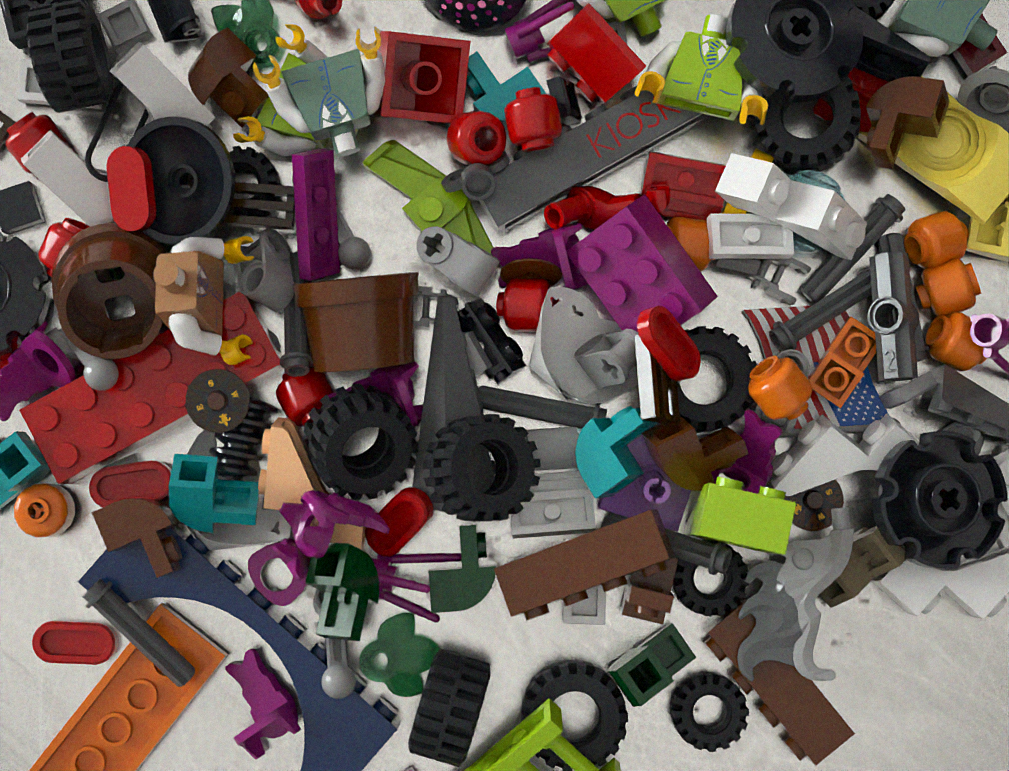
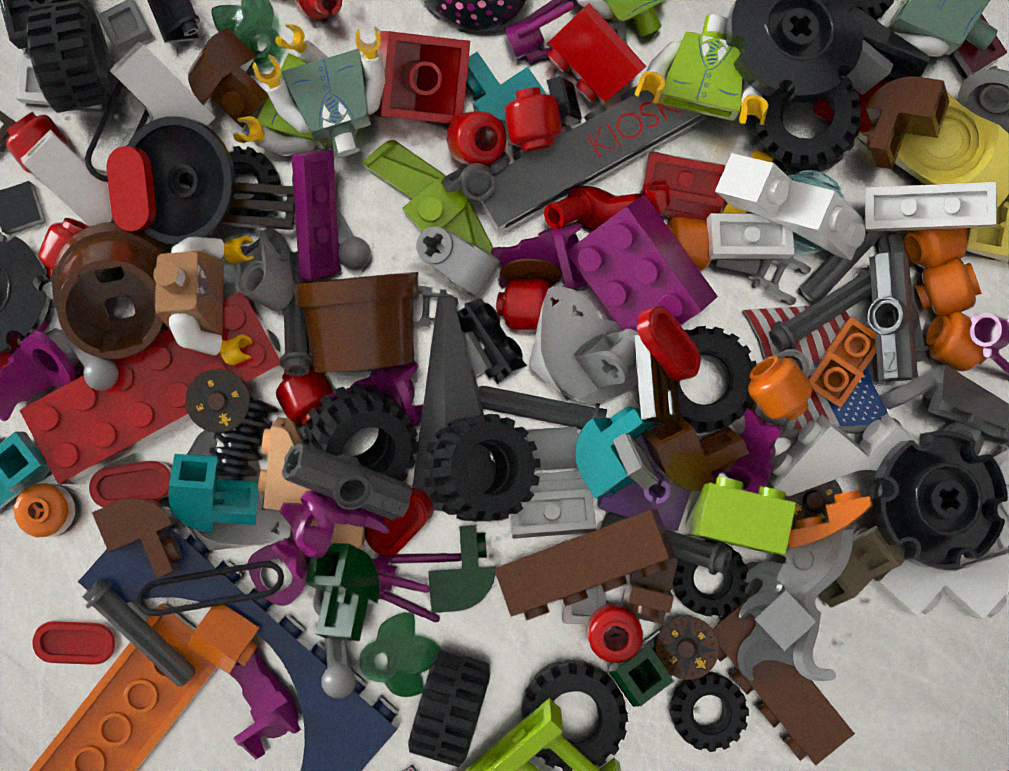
none -> black piece [137,561,284,616]
none -> orange brick [187,605,259,674]
none -> dark grey piece [282,442,412,520]
none -> red head [587,603,643,663]
none -> light grey tile [613,433,658,489]
none -> piece [656,616,719,680]
none -> light grey tile [755,589,817,651]
none -> orange slope [788,490,873,548]
none -> light grey tile [842,40,893,95]
none -> white plate [865,182,997,232]

